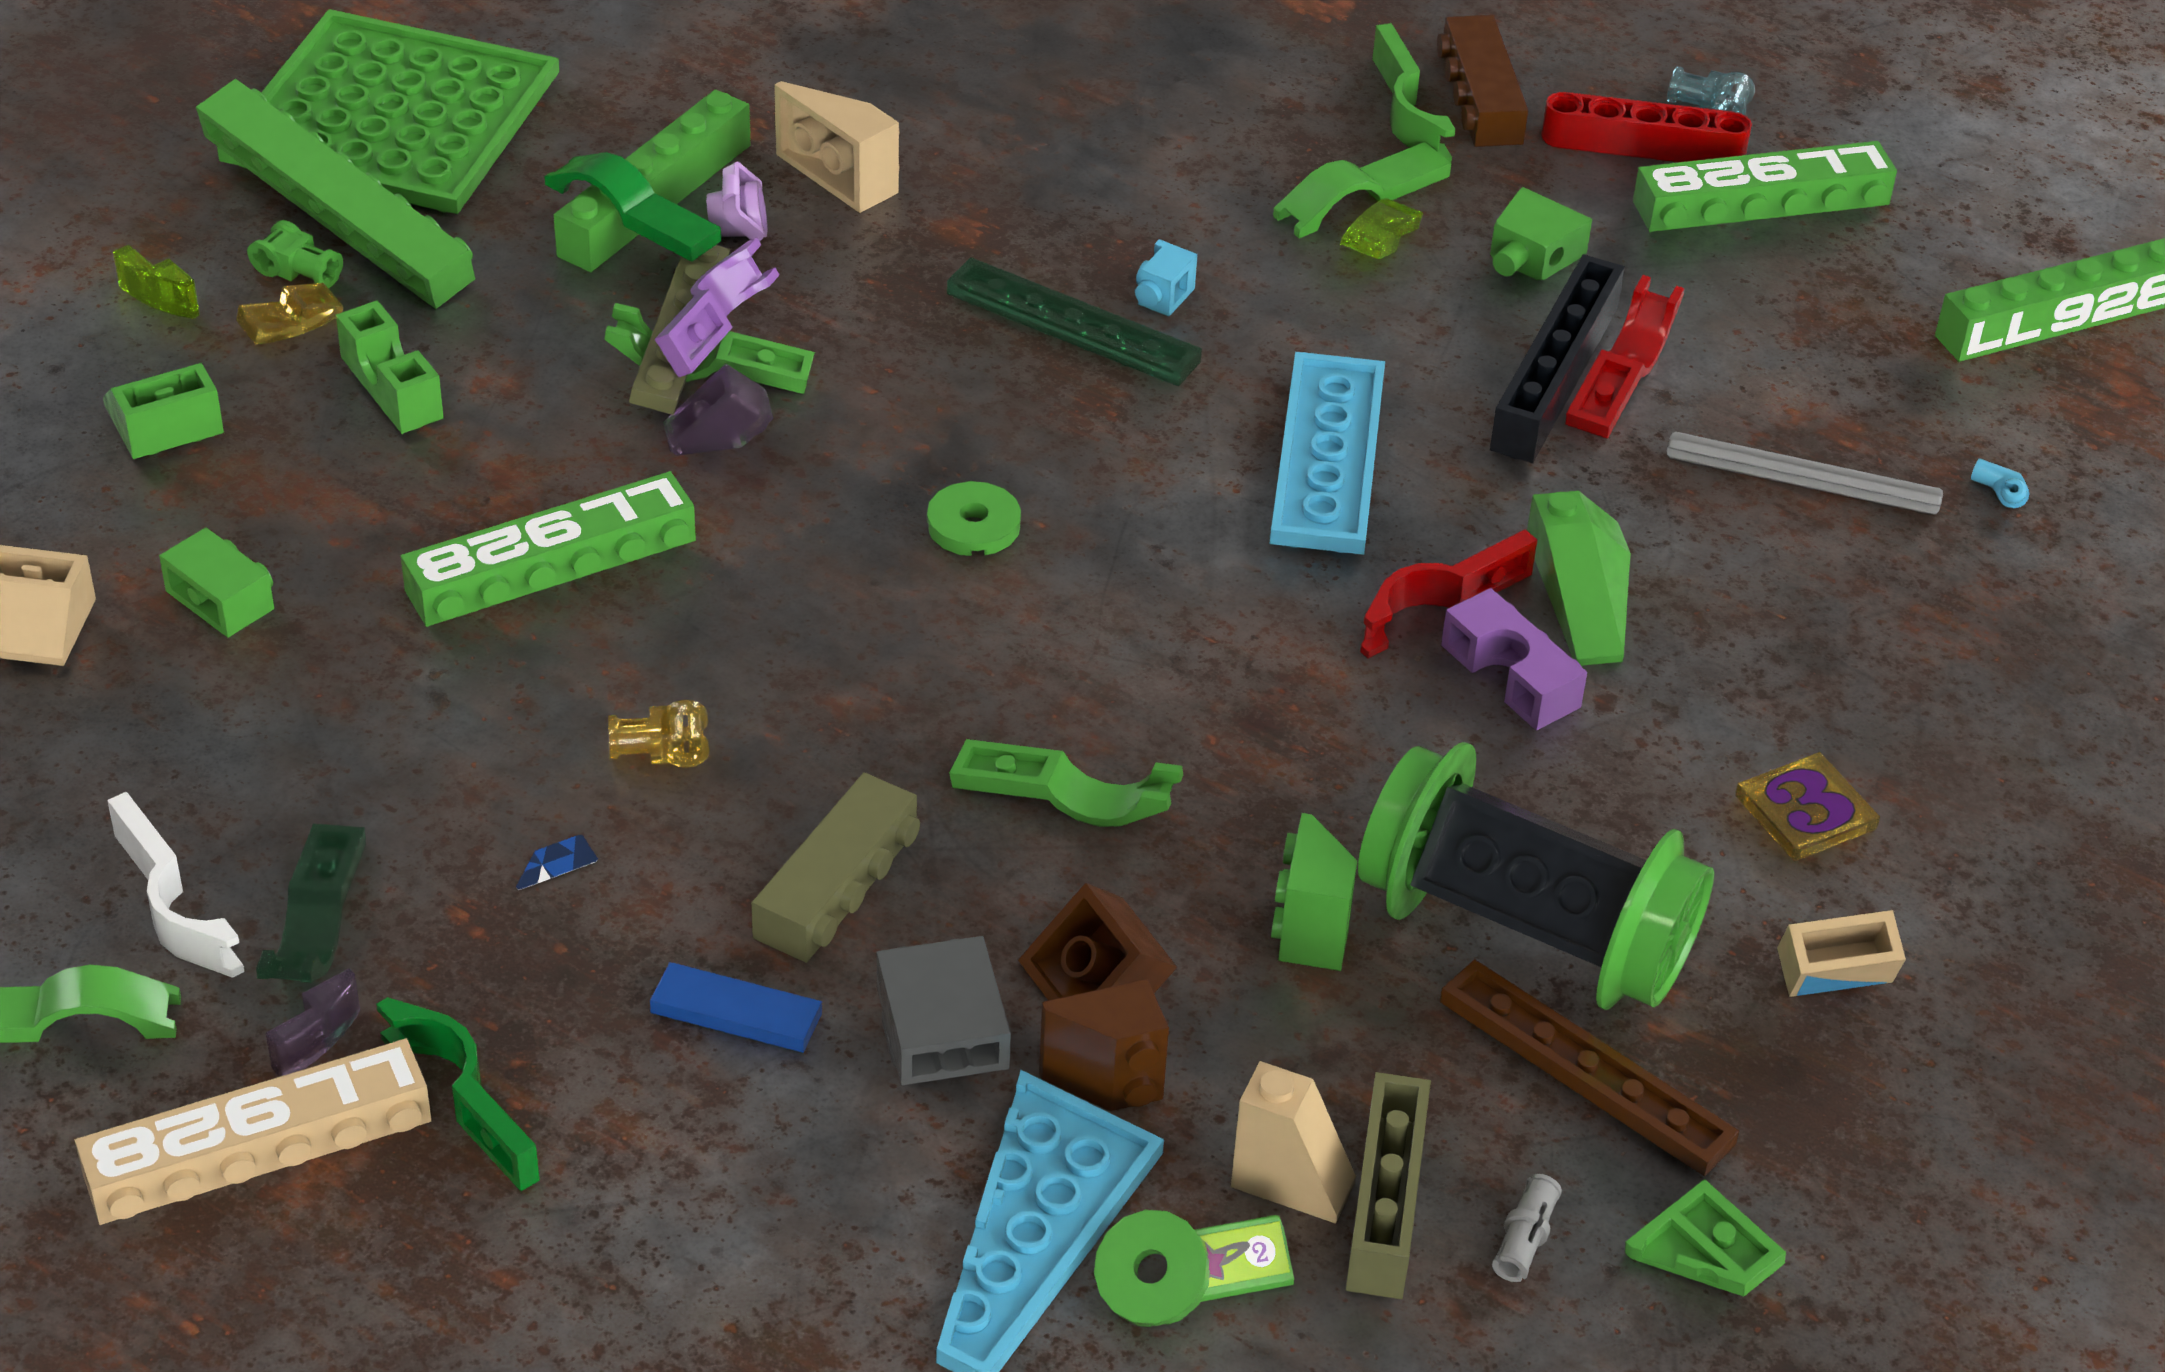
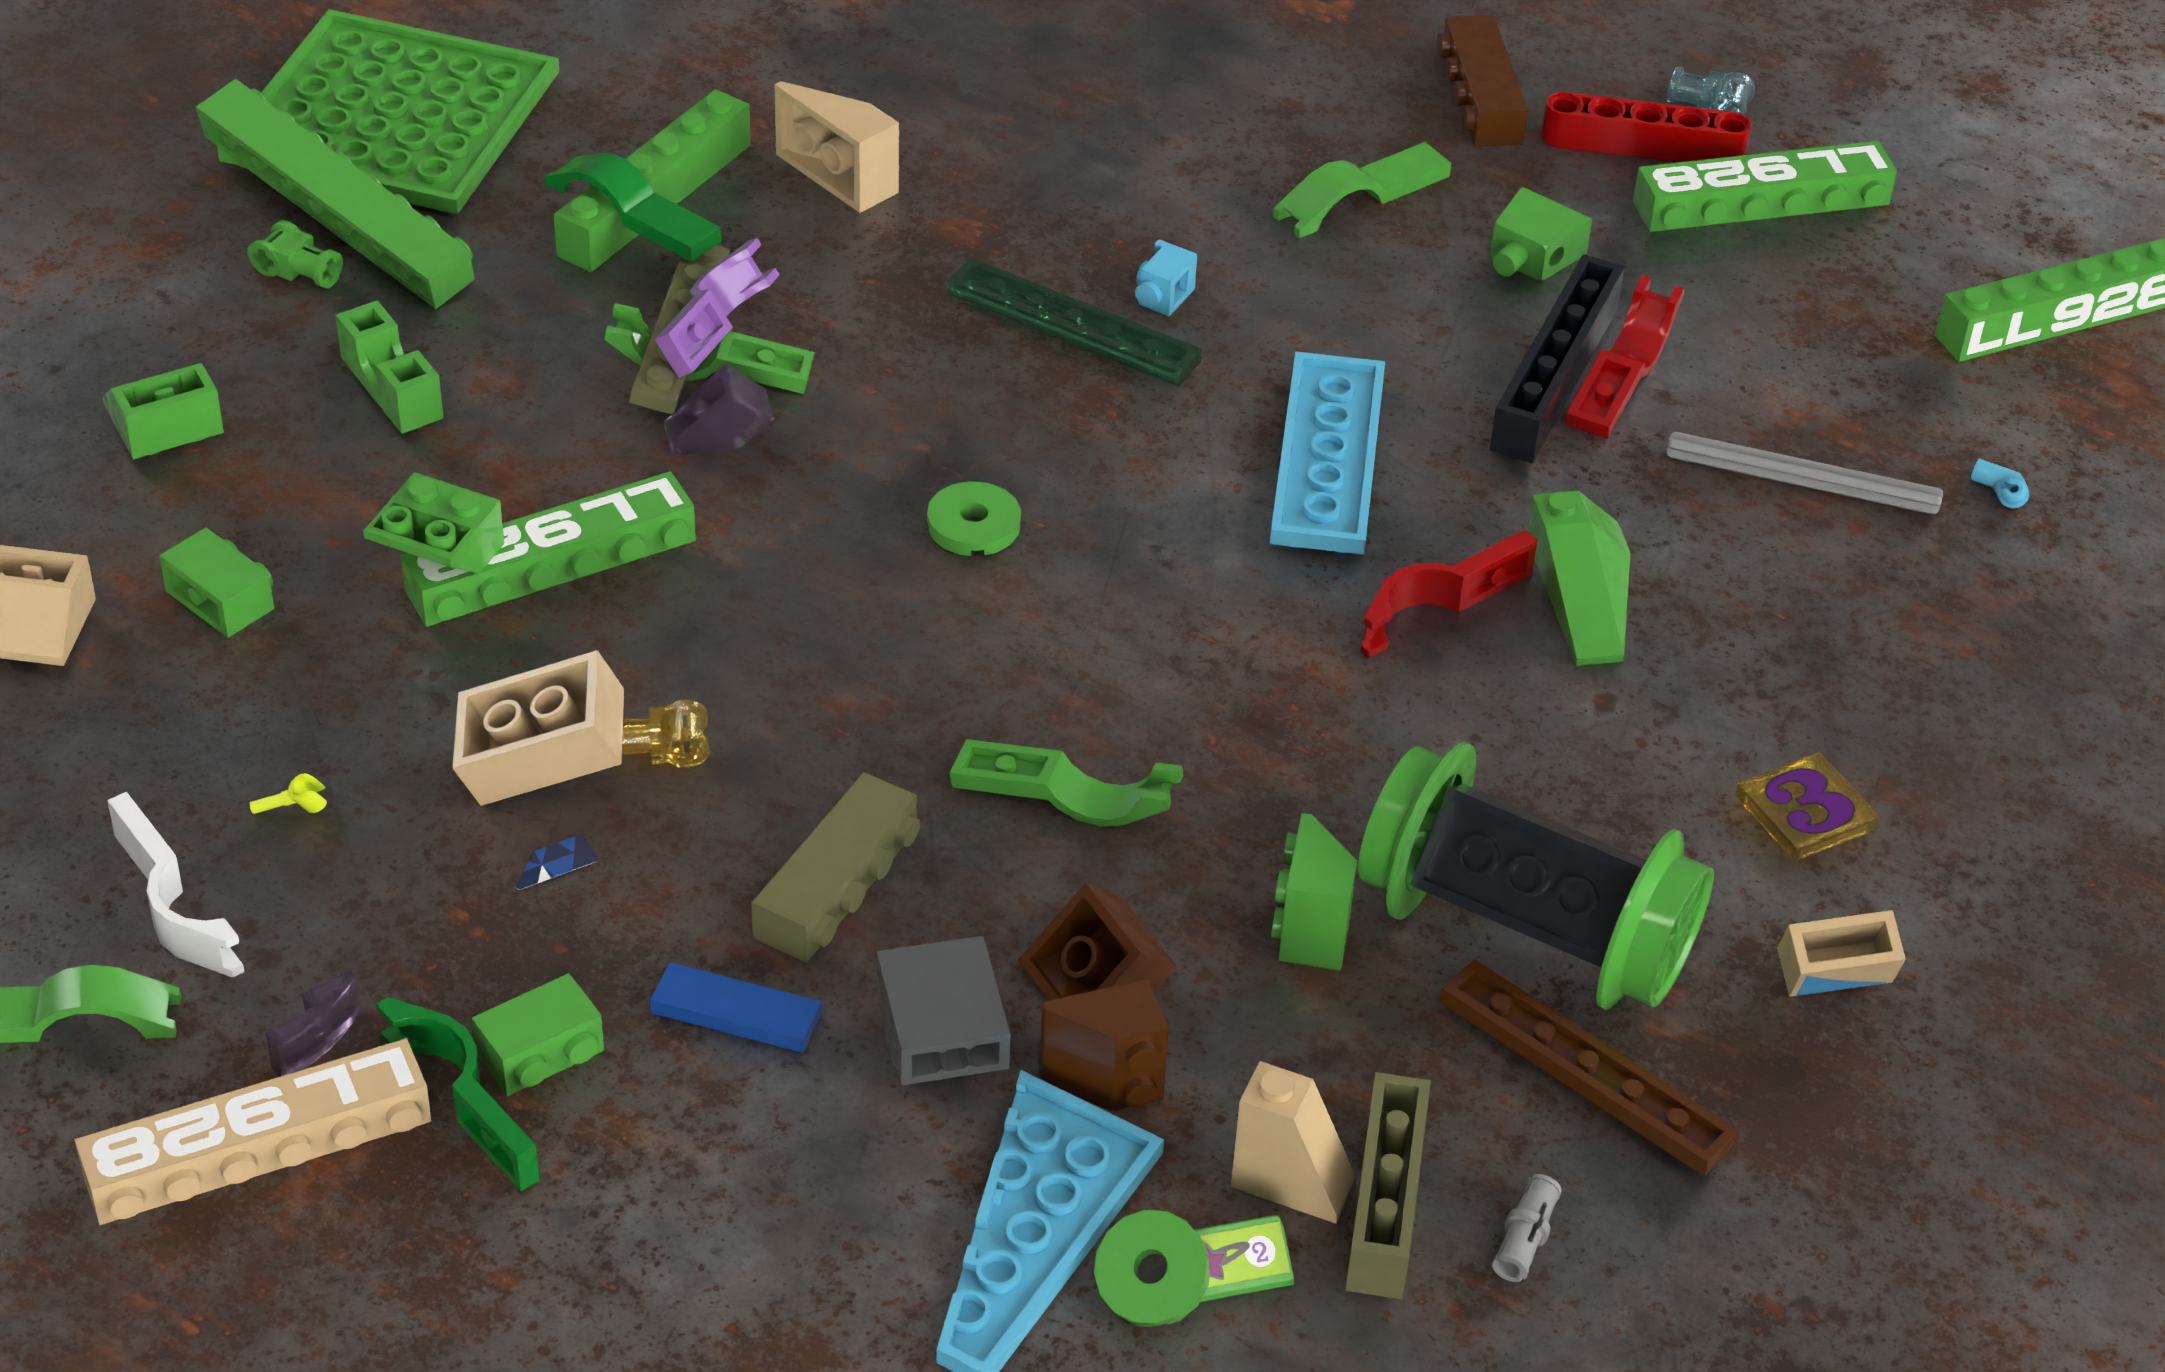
clear neon green slope [113,244,199,319] -> none
clear yellow slope [236,283,344,345] -> none
clear green piece [256,823,366,983] -> none
lavender piece [706,162,768,241] -> none
clear neon green slope [1340,198,1423,259] -> none
bright green piece [1372,23,1456,162] -> none
medium lavender arch [1441,588,1587,731] -> none
bright green wing [1625,1179,1786,1297] -> none
none -> neon yellow hand [250,773,327,814]
none -> bright green slope [363,472,504,574]
none -> tan brick [452,650,624,806]
none -> bright green brick [472,973,604,1096]

